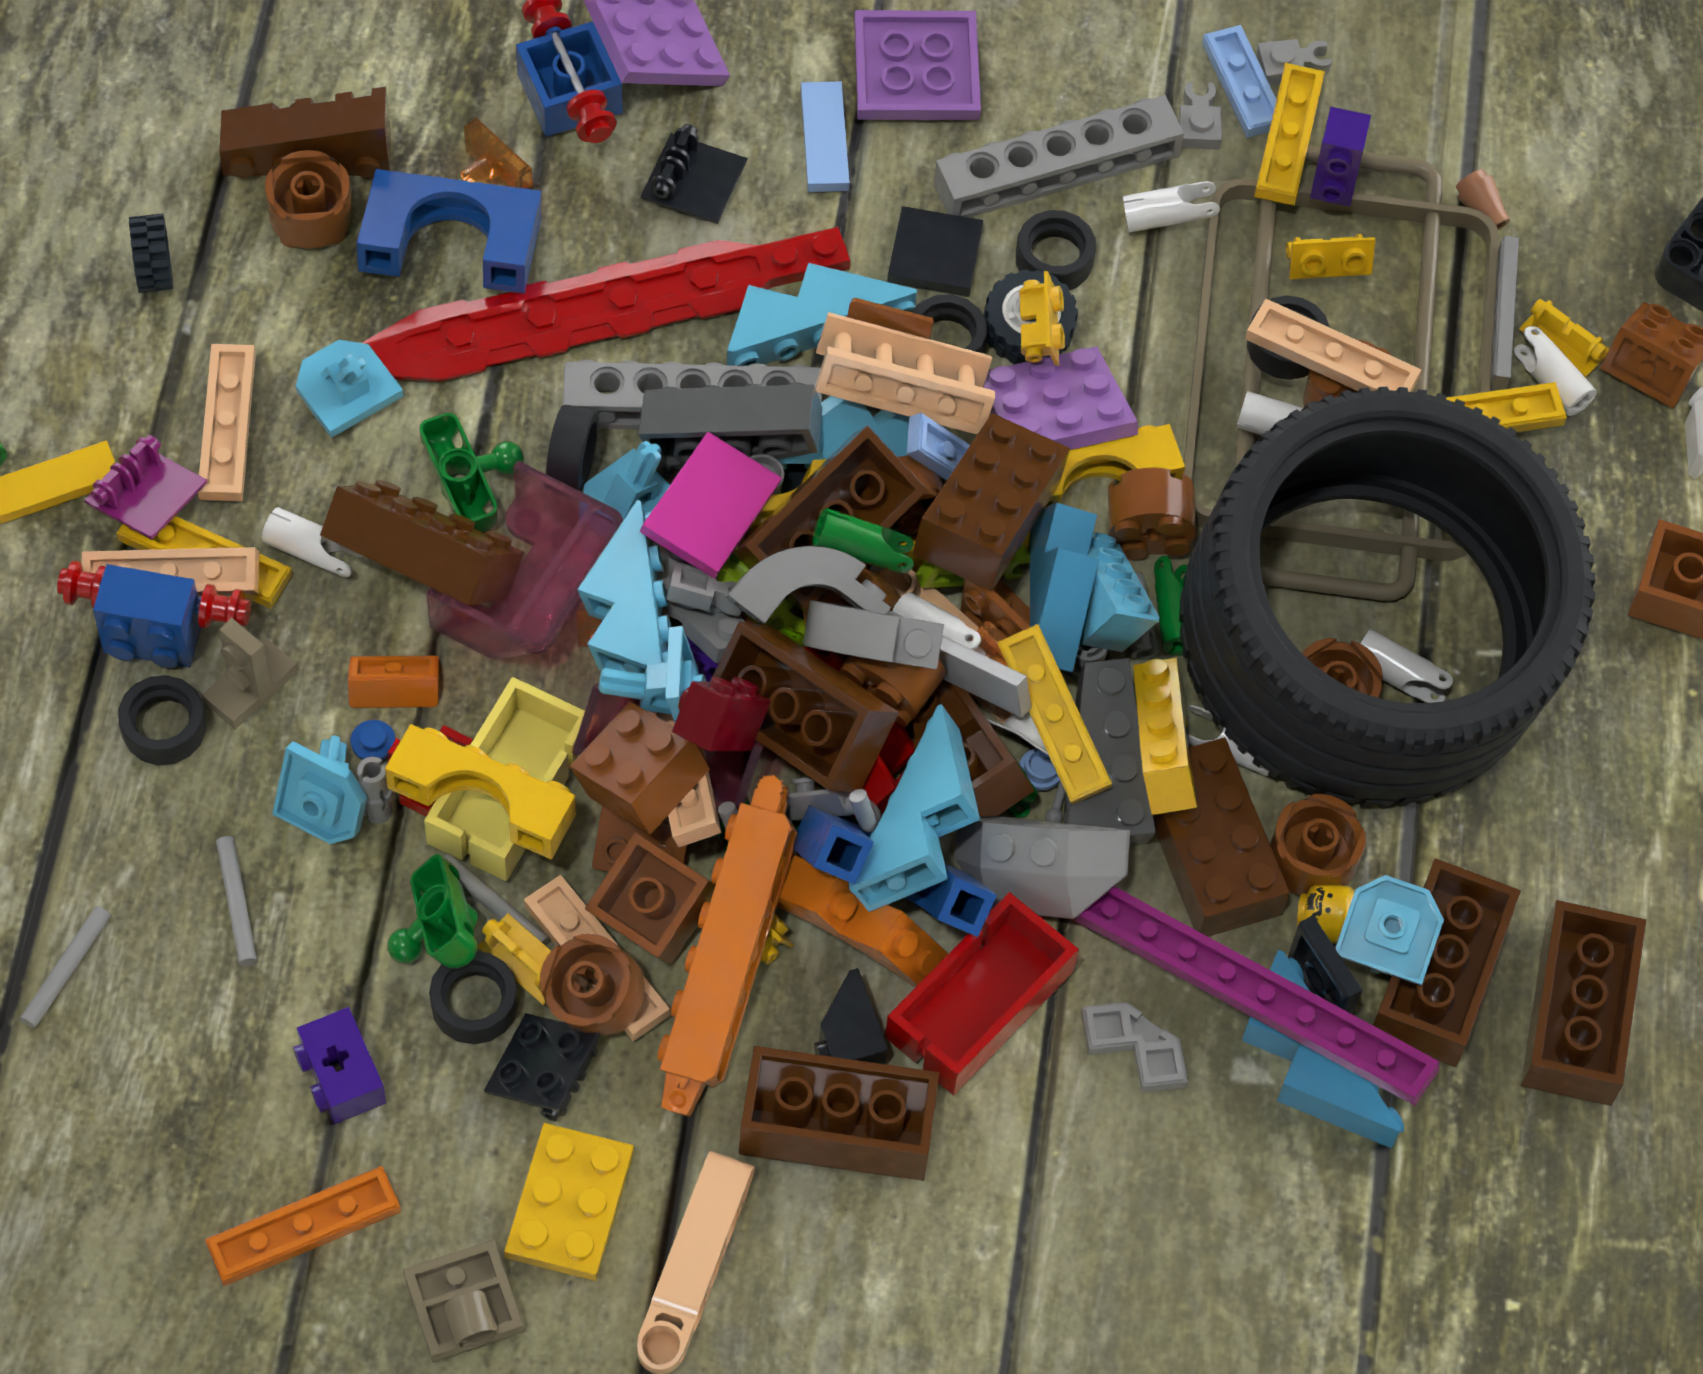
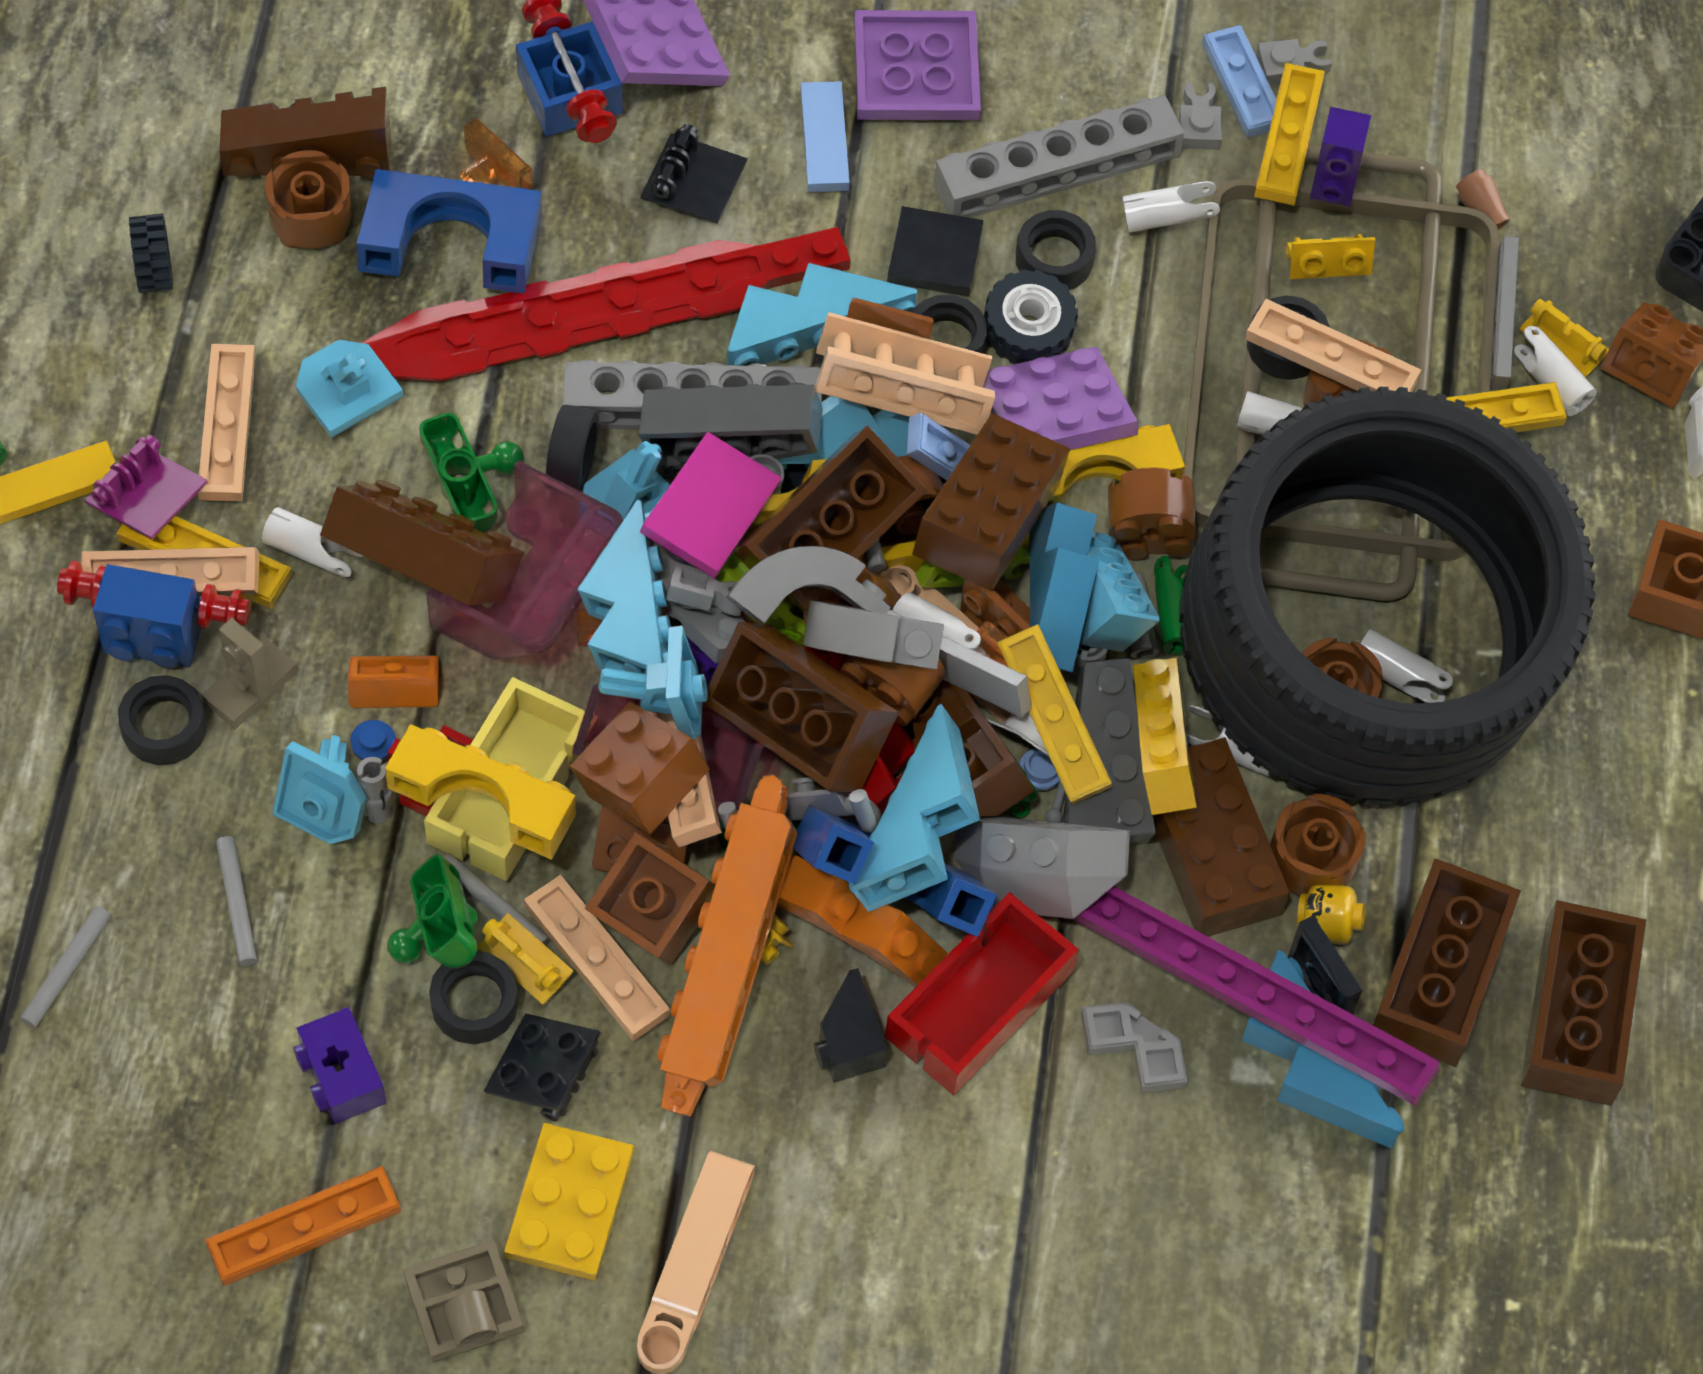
dark orange brick [539,933,644,1036] -> none
dark red brick [672,677,771,751] -> none
reddish brown slope [739,1046,939,1181] -> none
green piece [813,508,914,573] -> none
yellow hinge [1019,271,1065,366] -> none
medium azure piece [1335,875,1444,986] -> none

